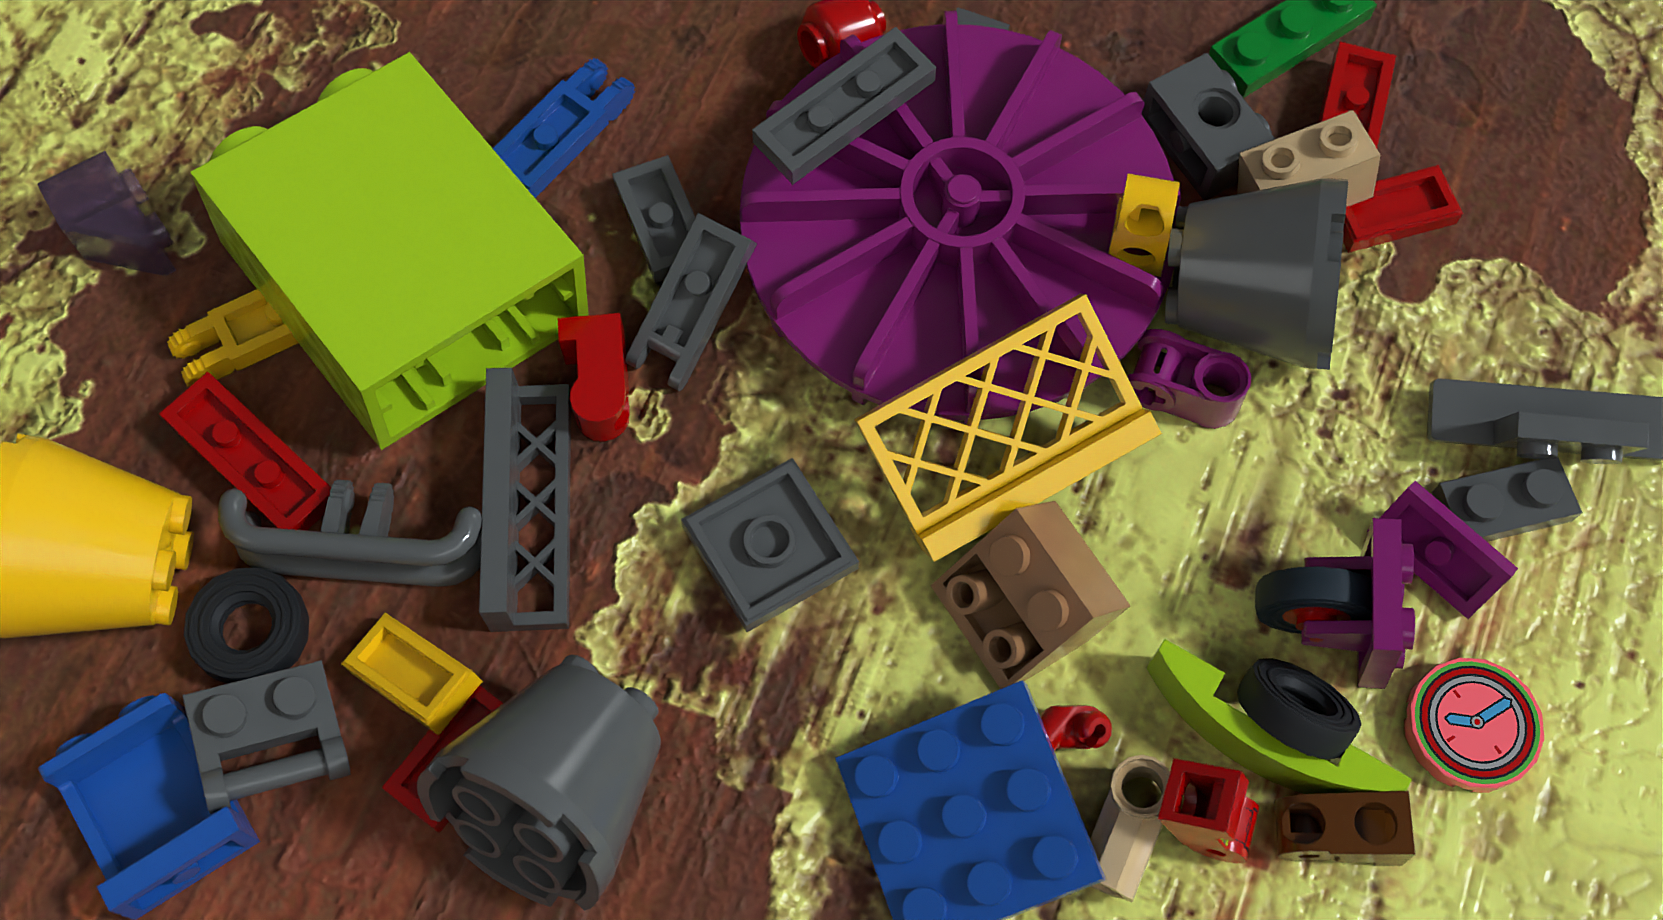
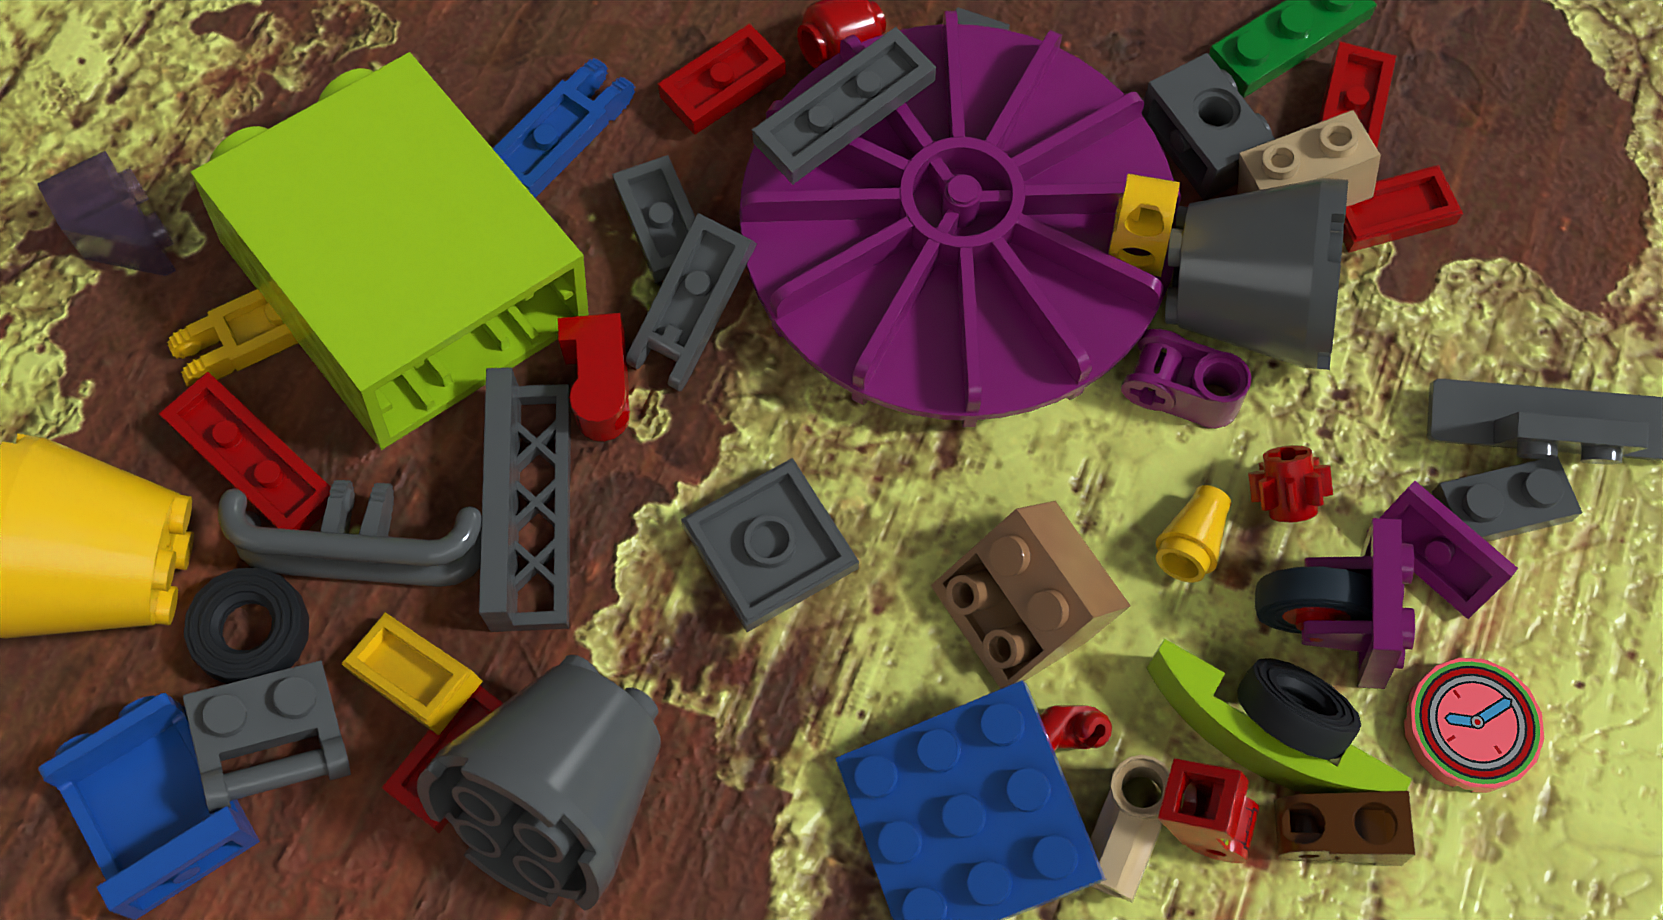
yellow fence [854,294,1162,562] -> none
none -> red plate [658,23,786,135]
none -> yellow cone [1155,485,1232,583]
none -> red gear [1248,445,1333,523]

